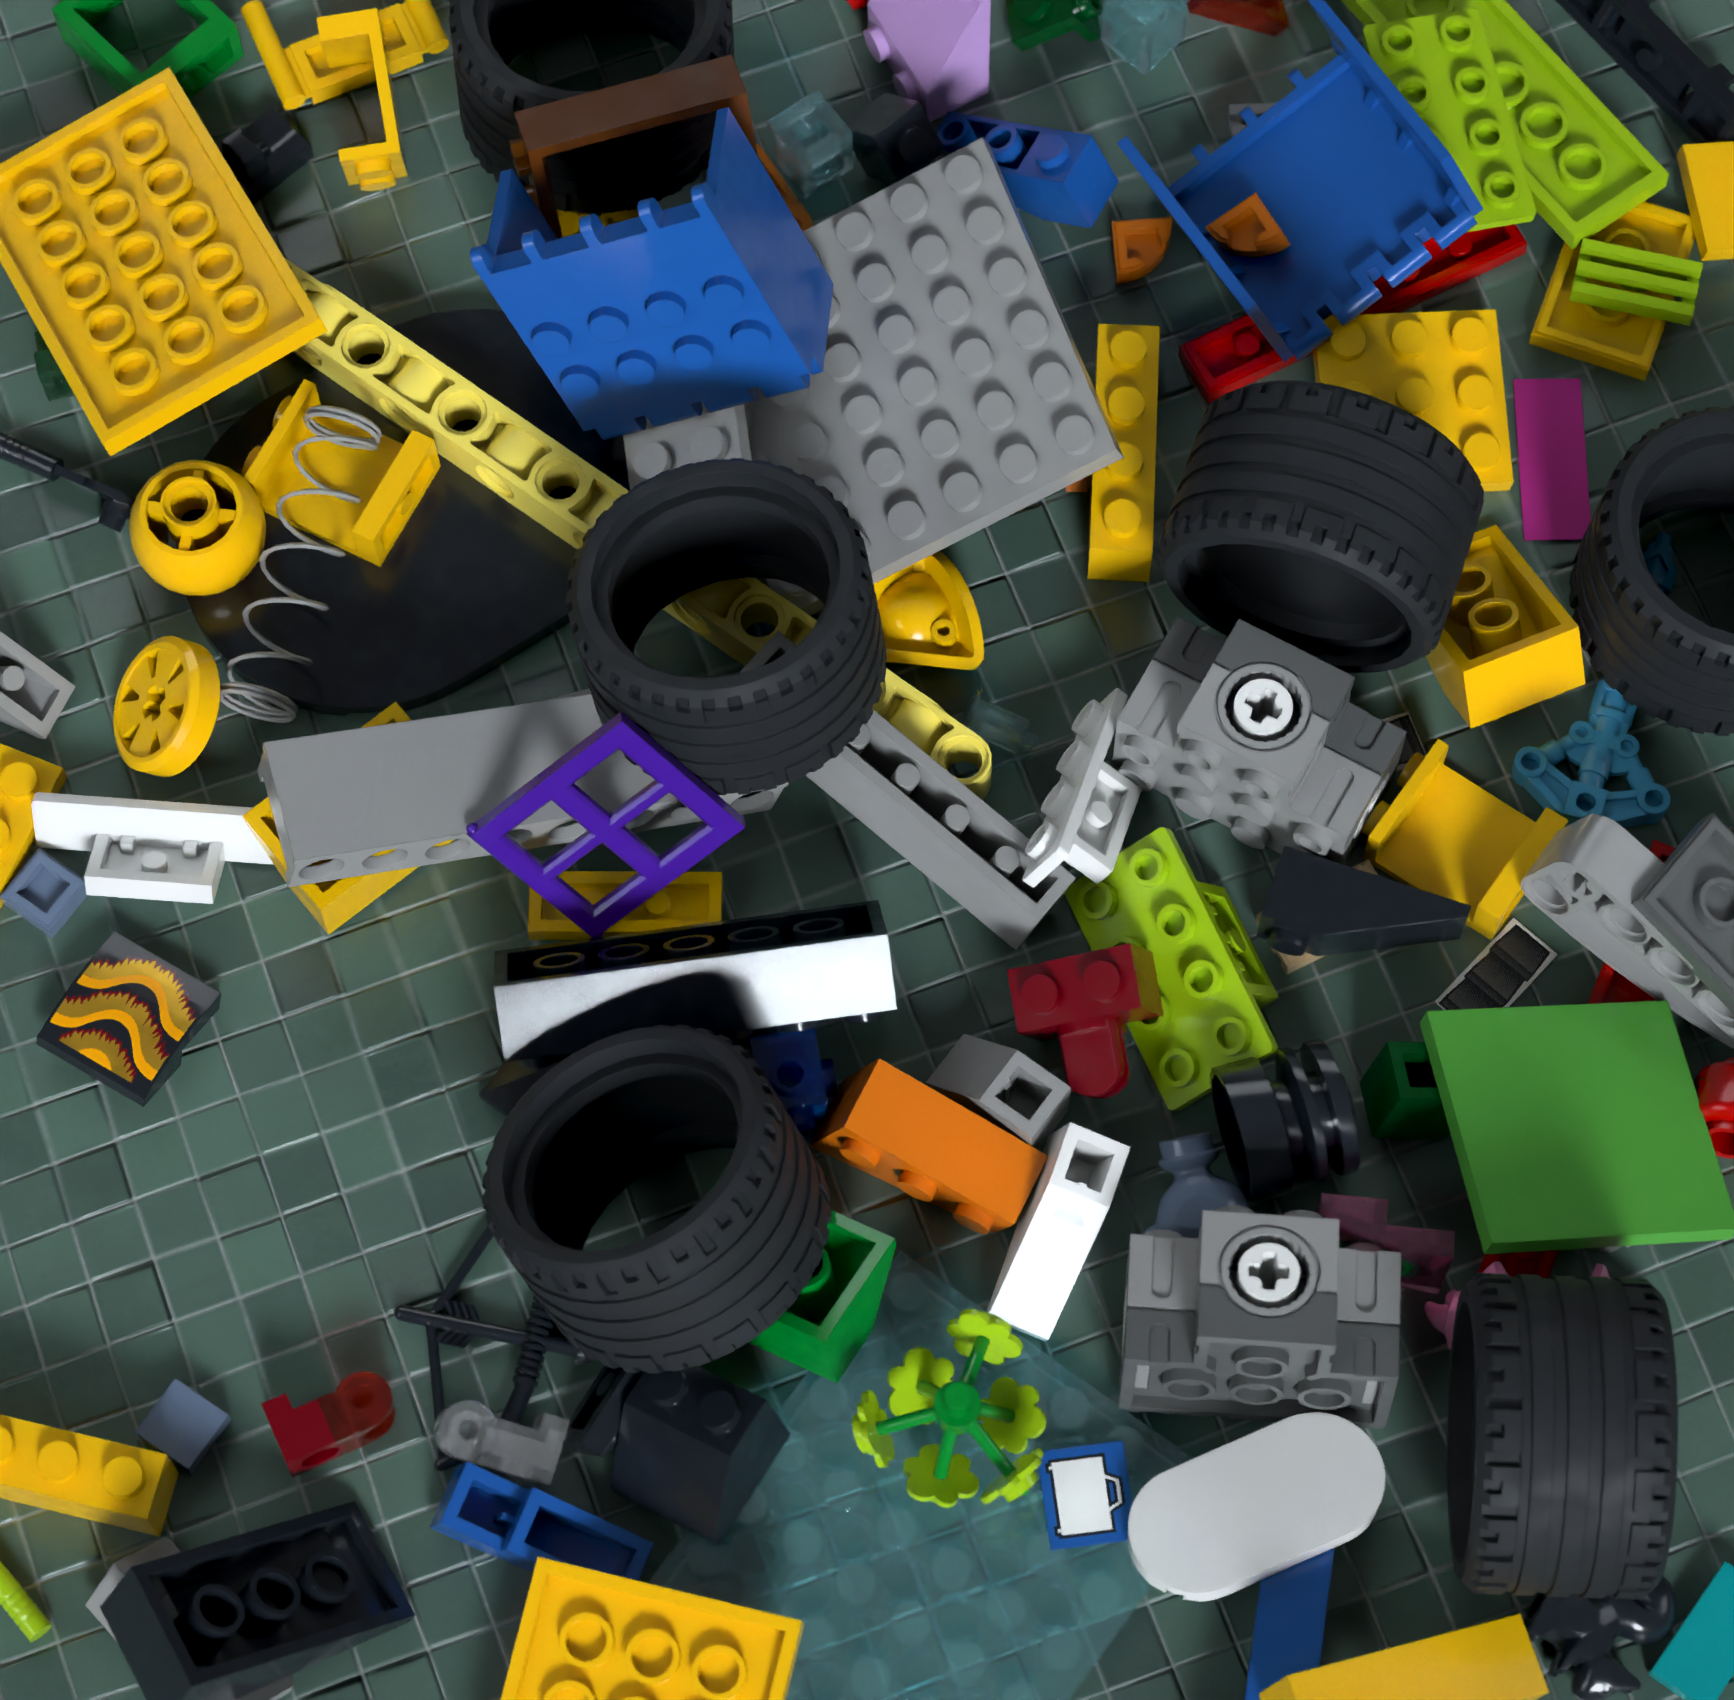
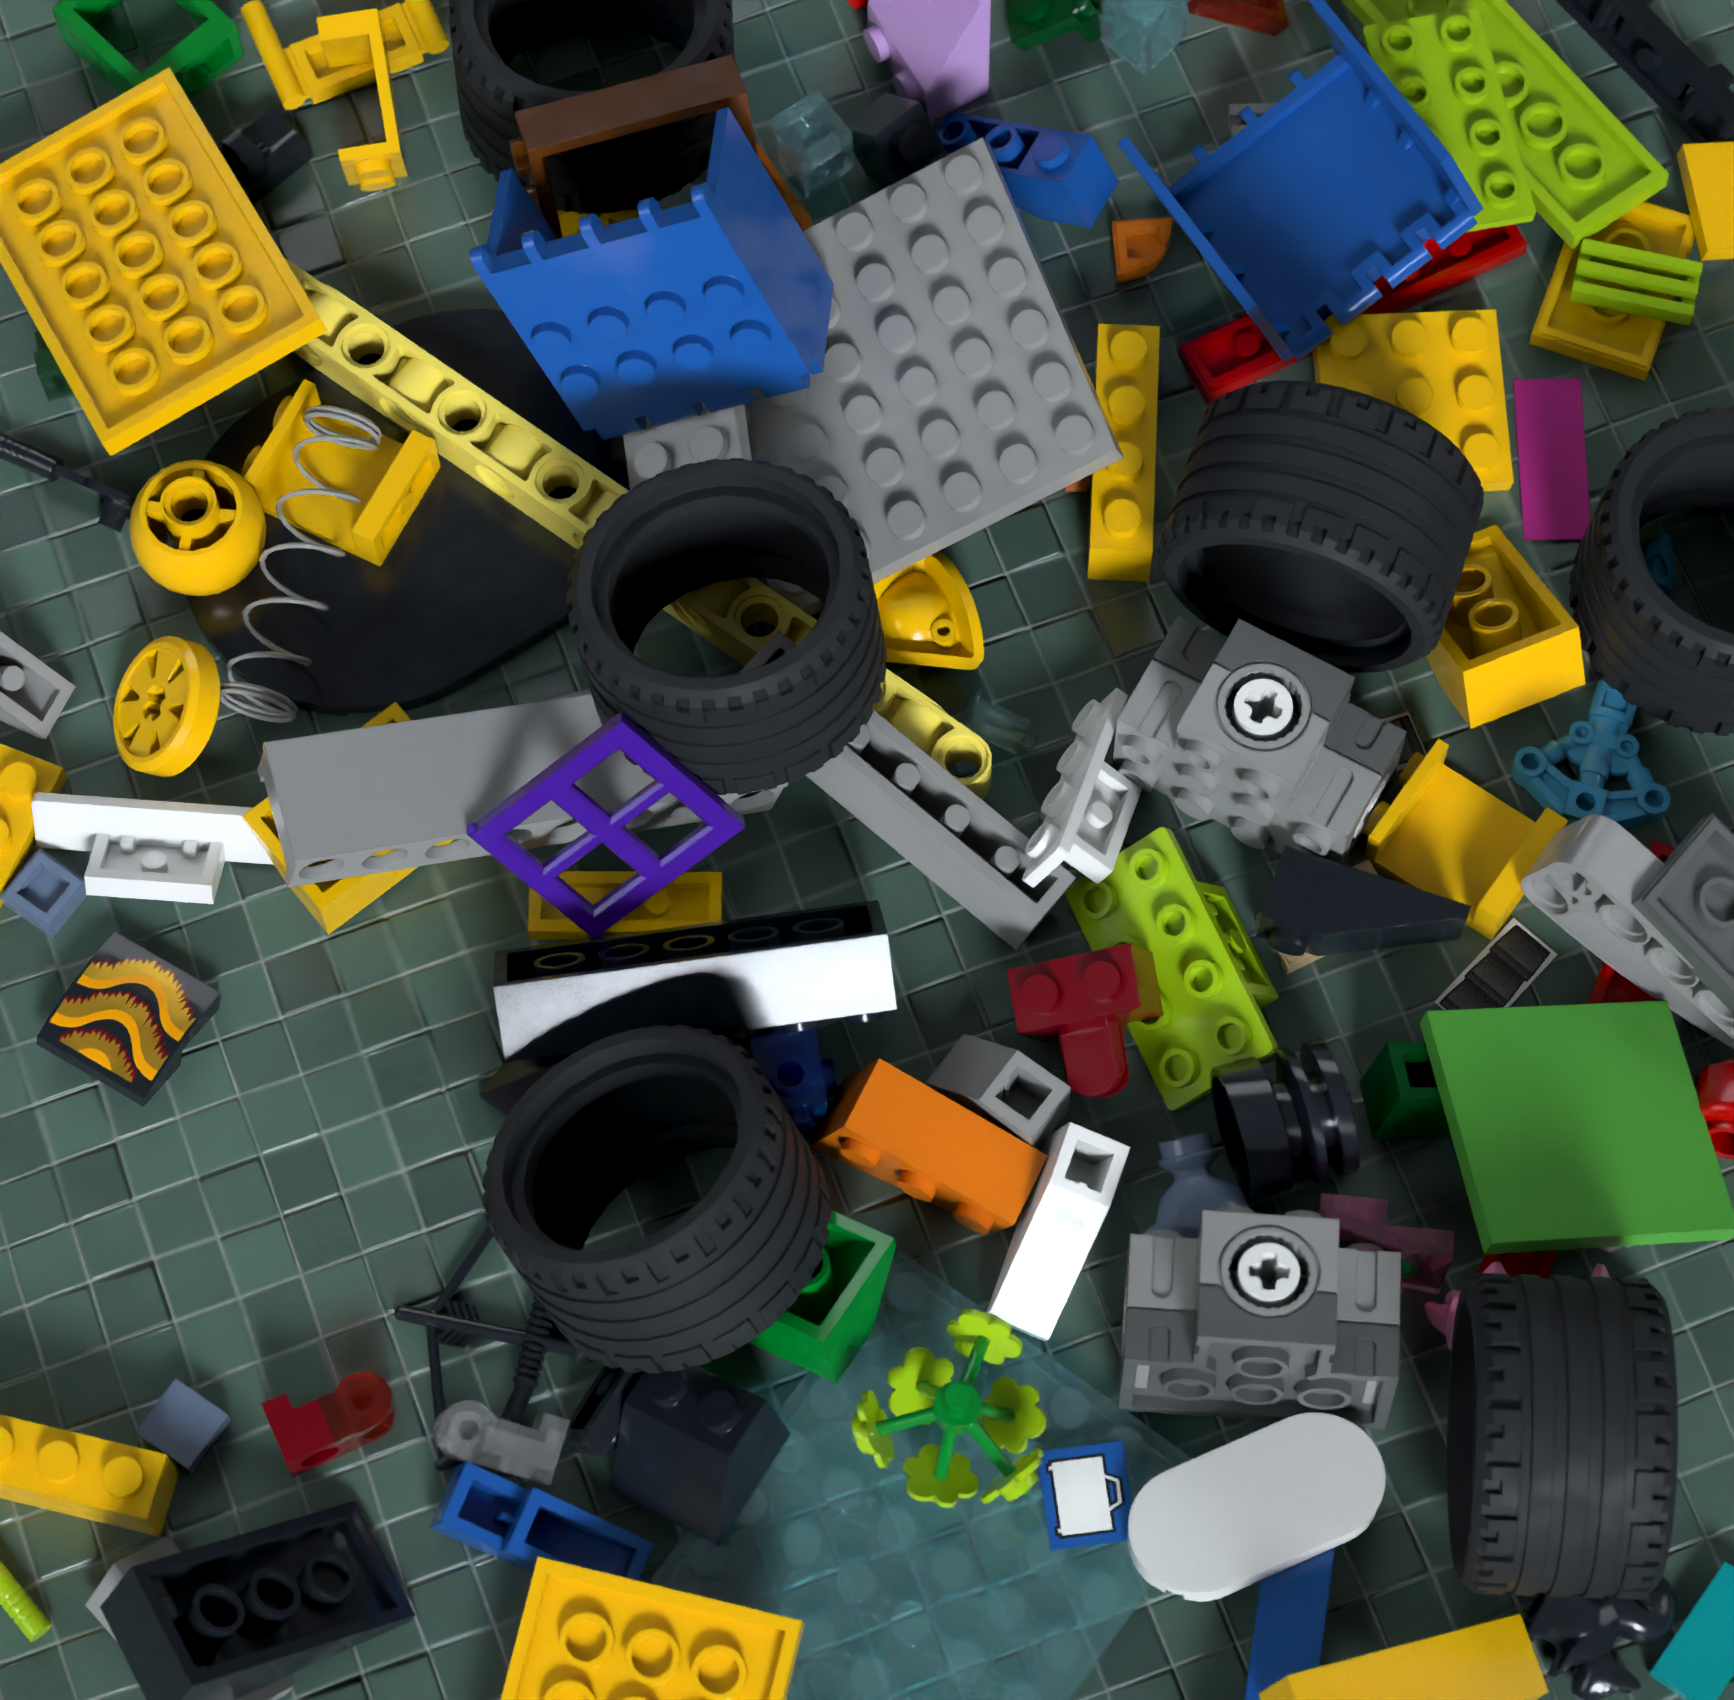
orange tile [1205,193,1291,257] -> none

